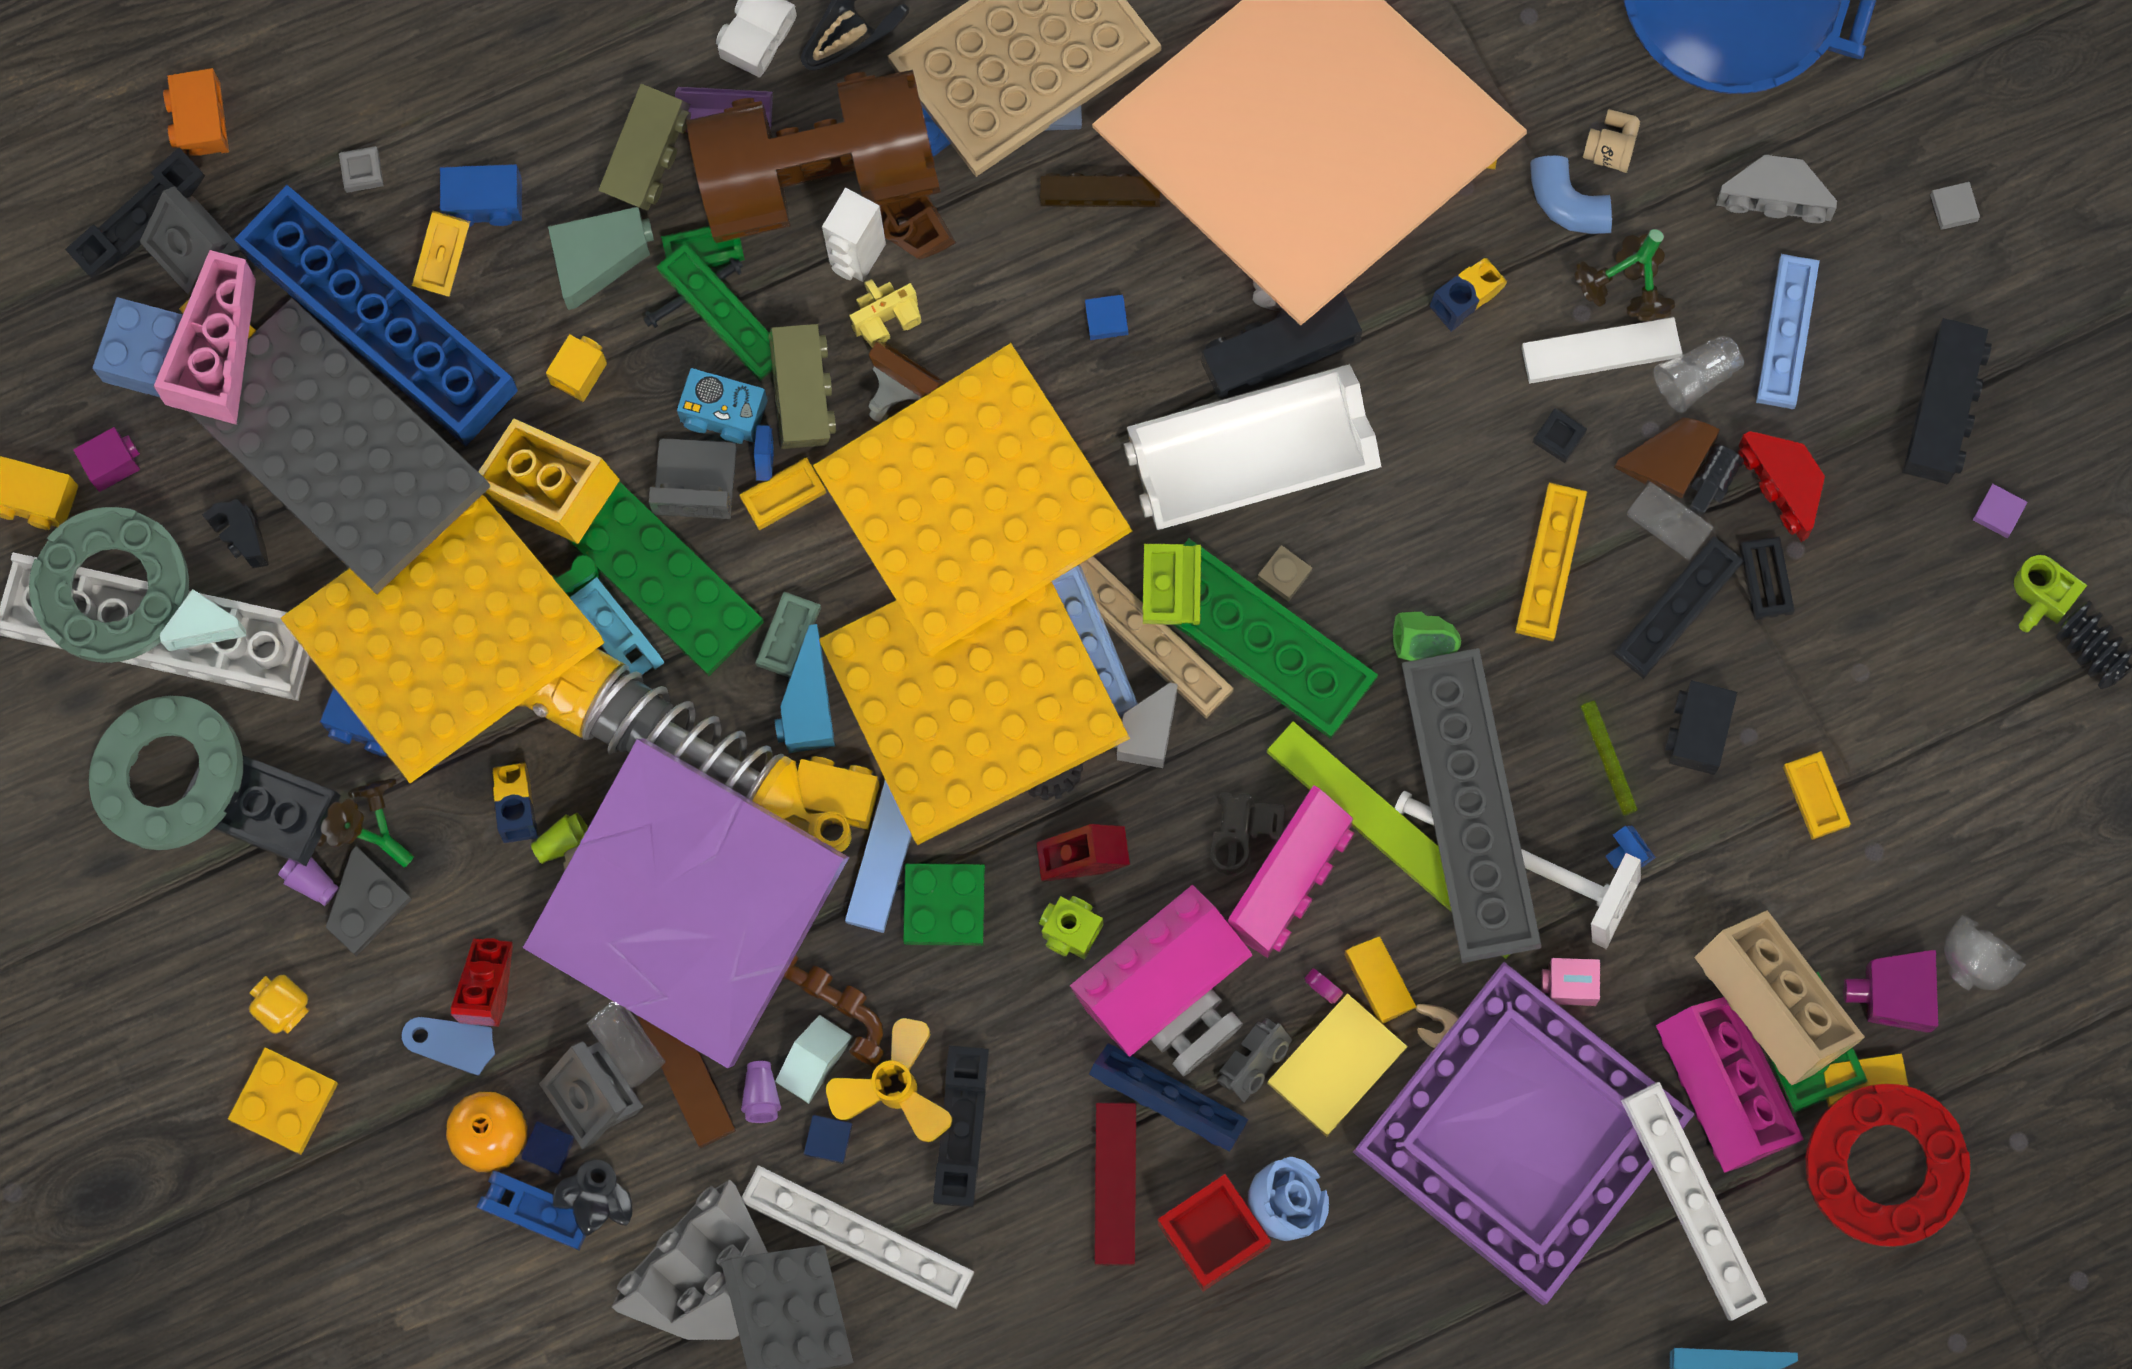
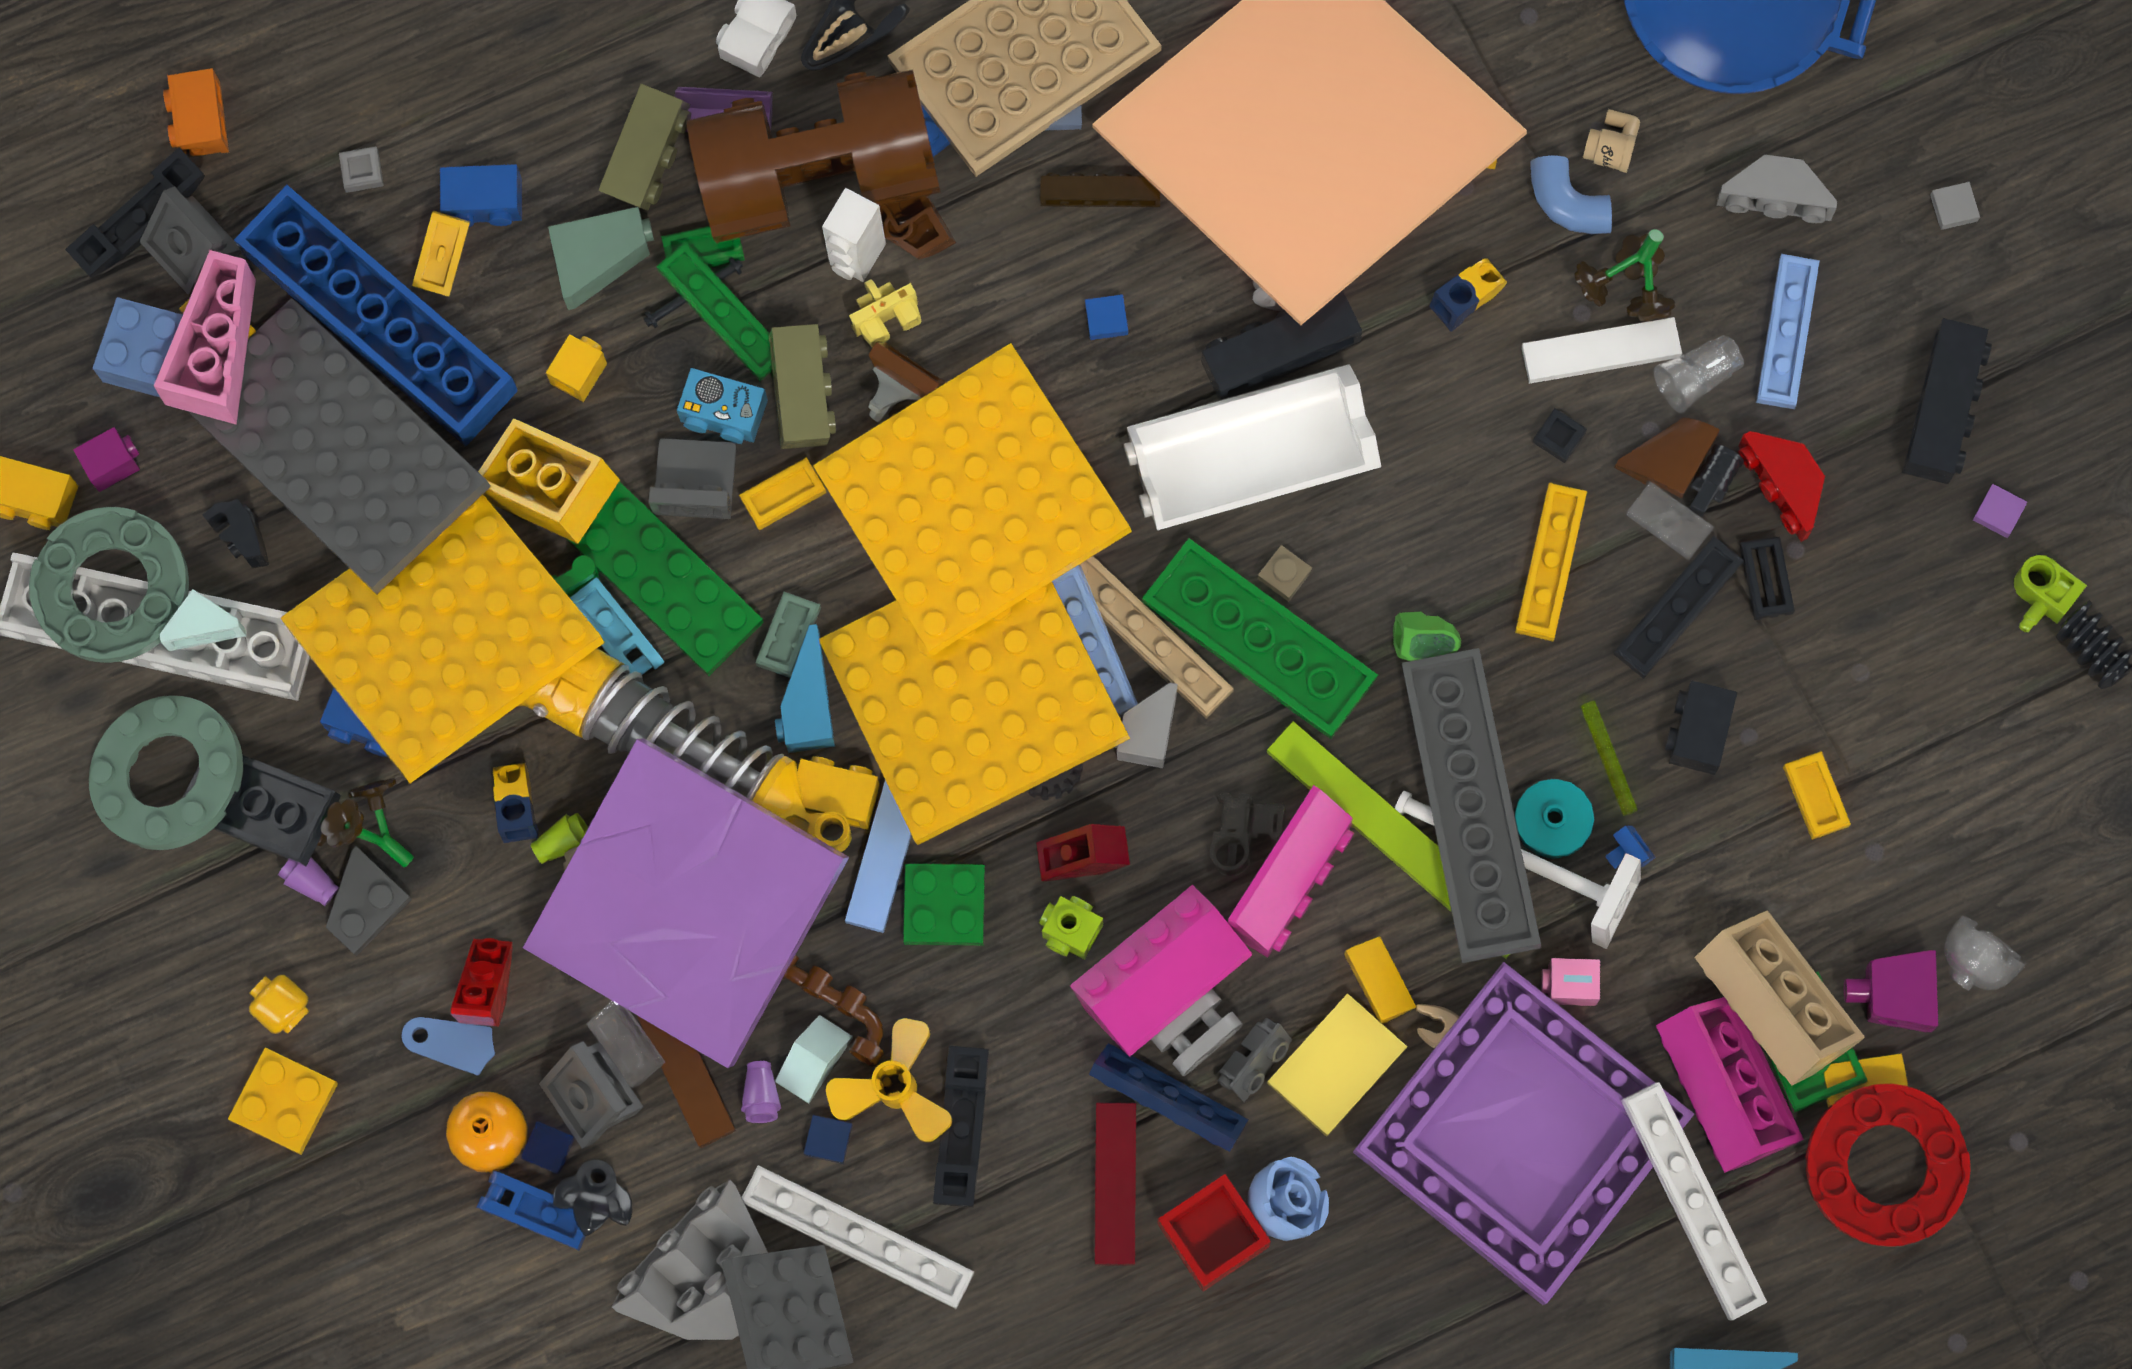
blue tile [754,426,774,481] -> none
lime plate [1143,544,1201,625] -> none
magenta tile [1304,968,1343,1004] -> none
none -> teal plate [1514,779,1594,859]

